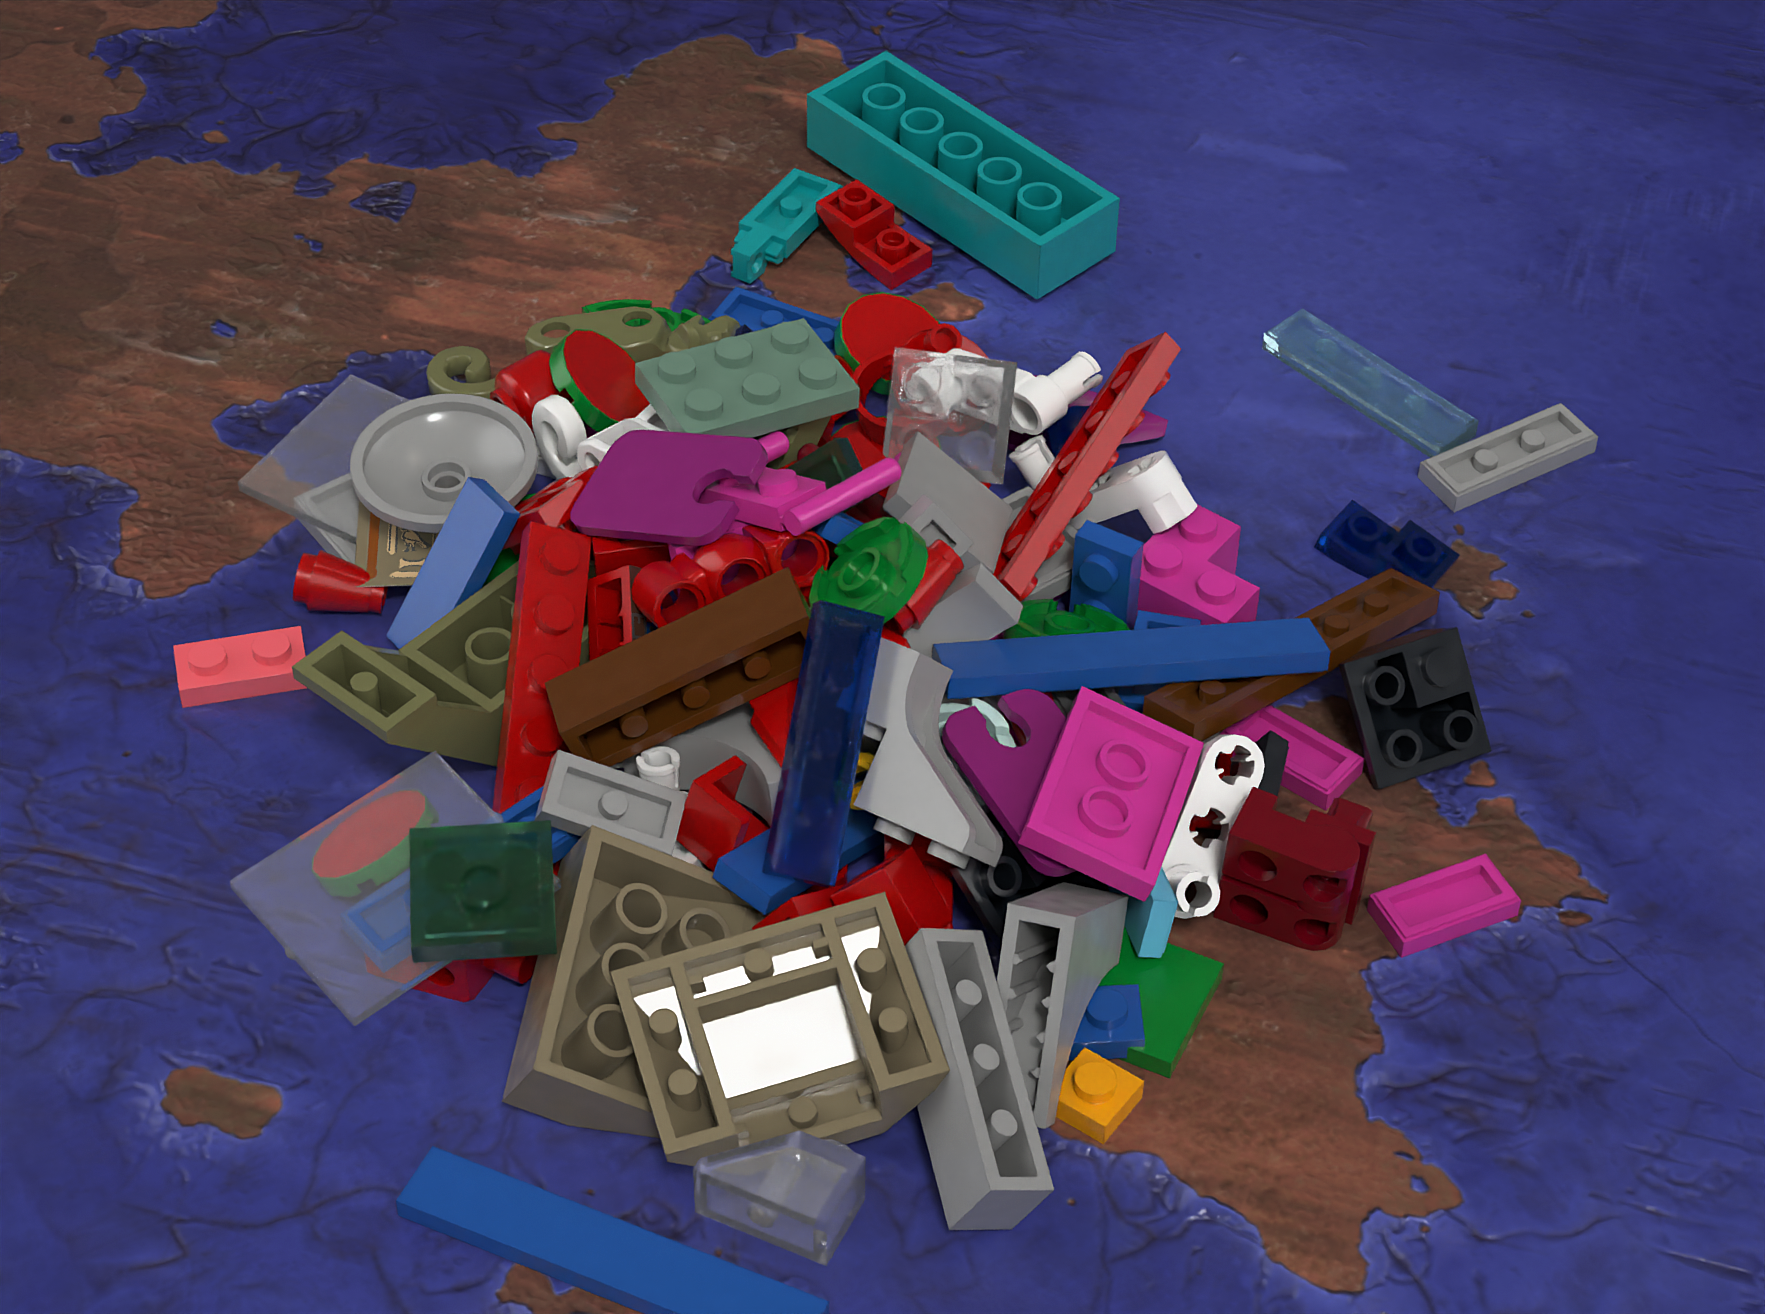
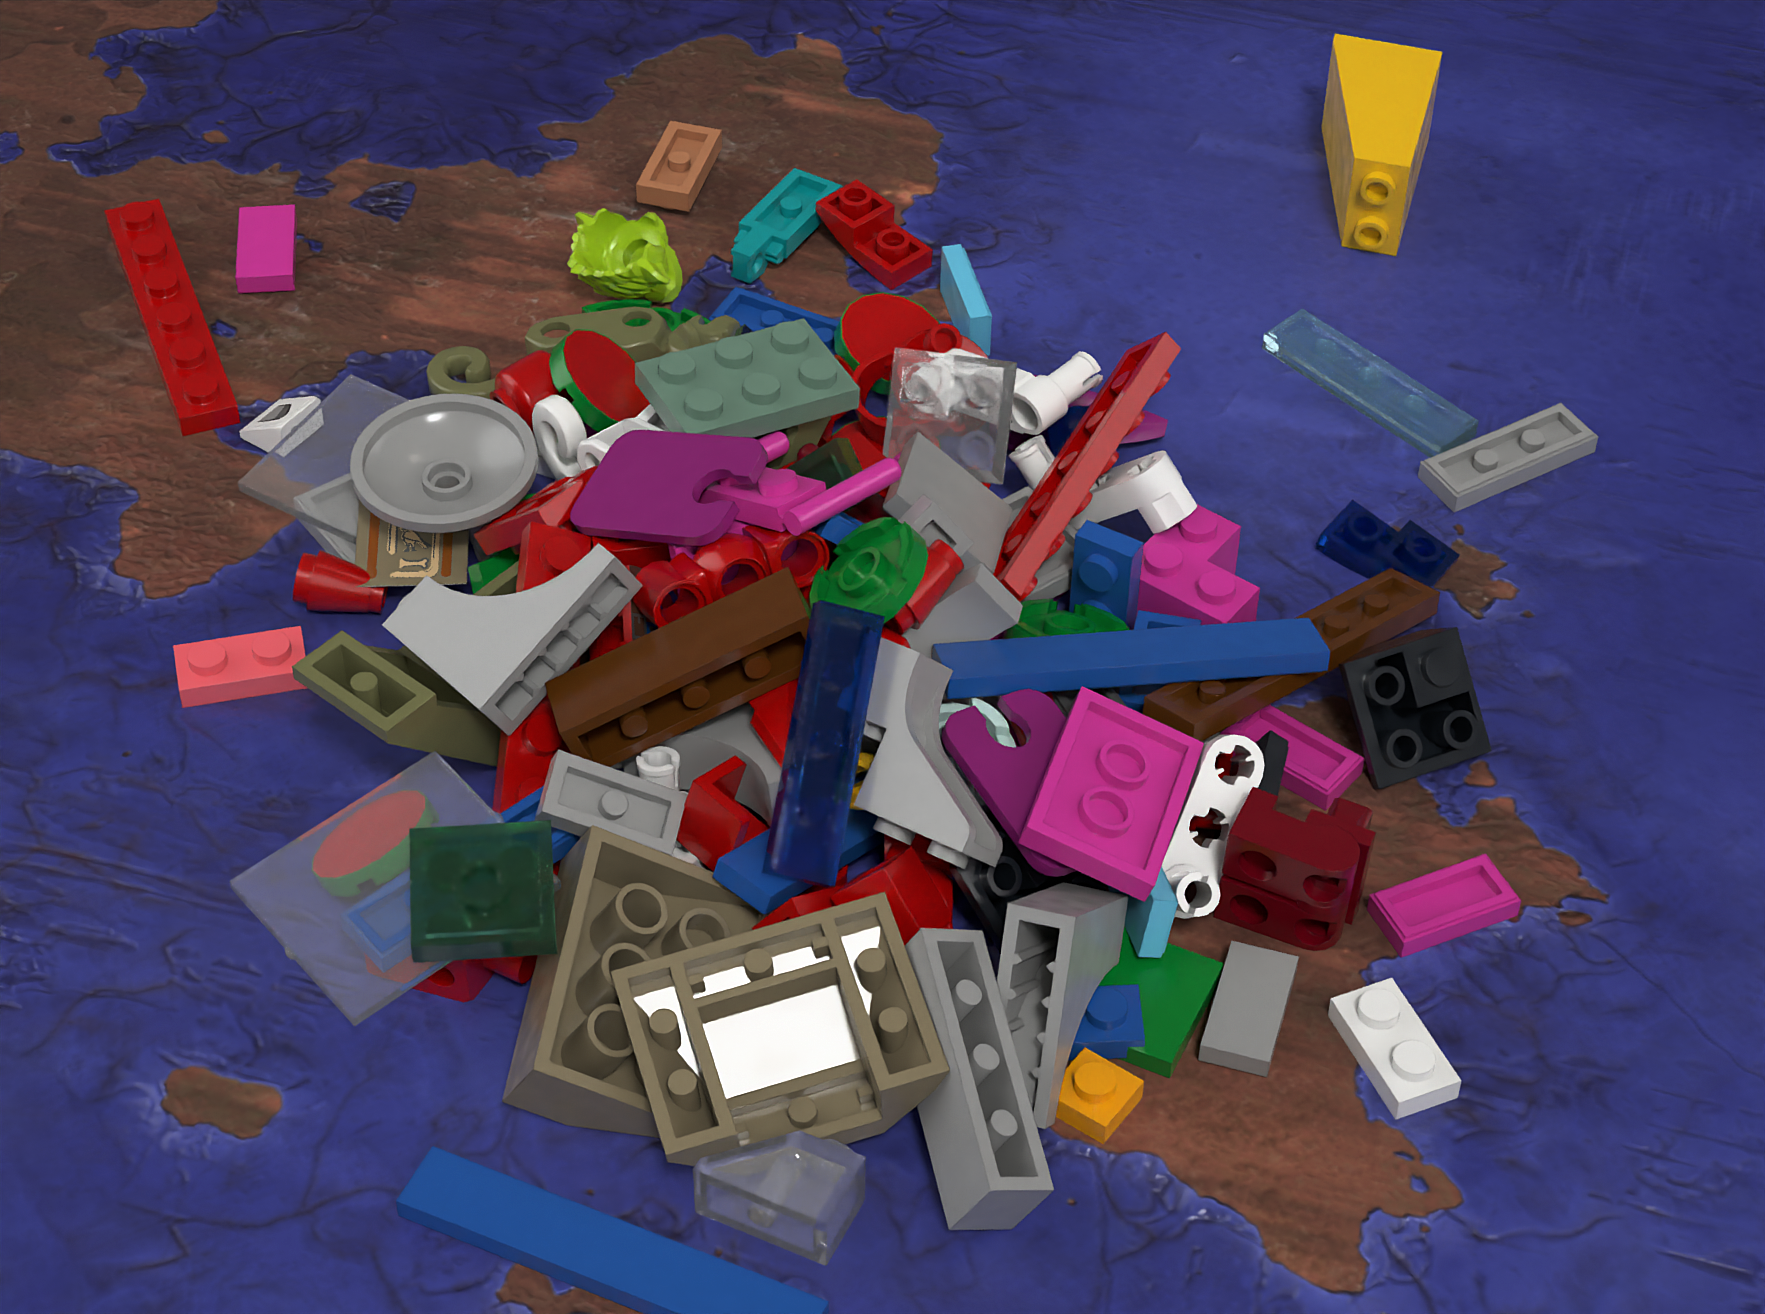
tile [386,477,520,649] -> none
teal brick [807,51,1120,300] -> none
none -> red plate [104,199,241,437]
none -> dark pink tile [235,204,297,293]
none -> white slope [239,396,325,461]
none -> light grey arch [382,543,643,736]
none -> lime hair [567,208,683,303]
none -> nougat plate [636,121,722,212]
none -> medium azure tile [940,244,992,356]
none -> light grey tile [1198,941,1299,1077]
none -> yellow slope [1321,34,1442,256]
none -> white plate [1328,978,1461,1120]

